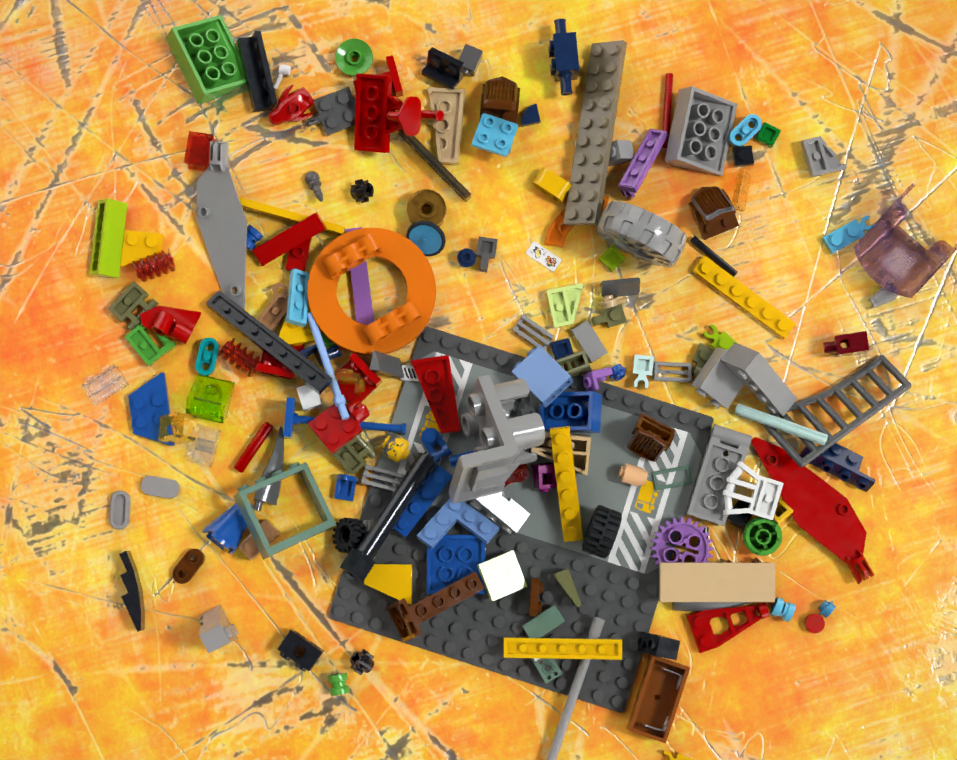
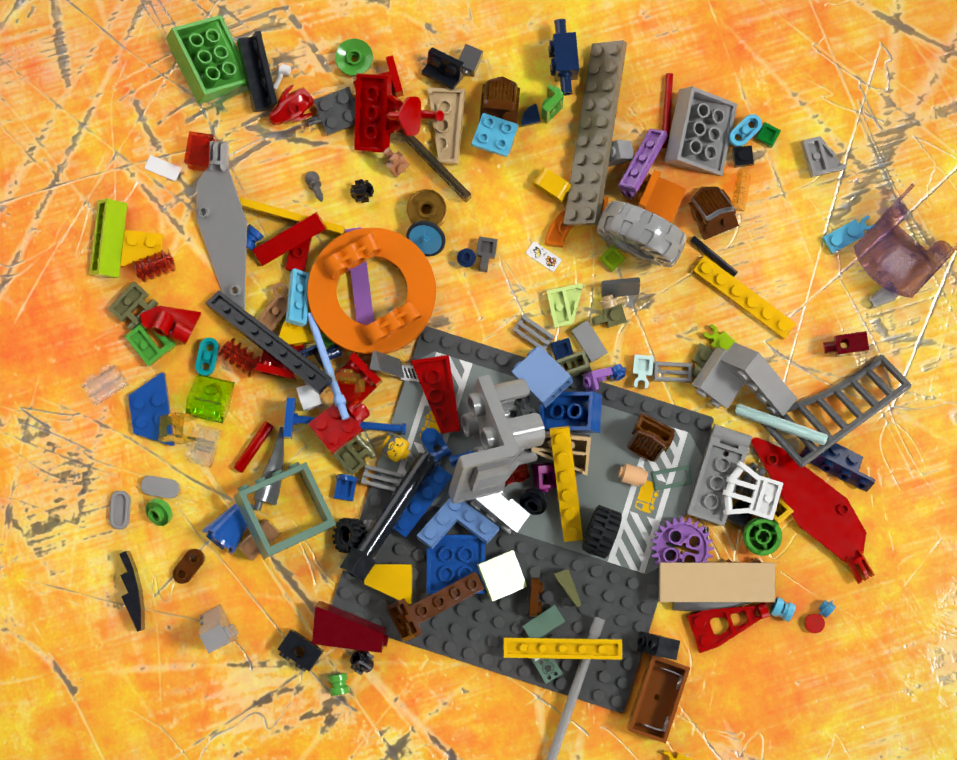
none -> white sticker [145,155,181,181]
none -> bright green plate [145,498,173,526]
none -> dark red slope [312,601,389,653]
none -> nougat plate [383,147,410,178]
none -> black plate [519,488,548,515]
none -> bright green bracket [542,84,564,123]
none -> orange bracket [636,169,686,222]
none -> dark grey plate [736,462,766,498]

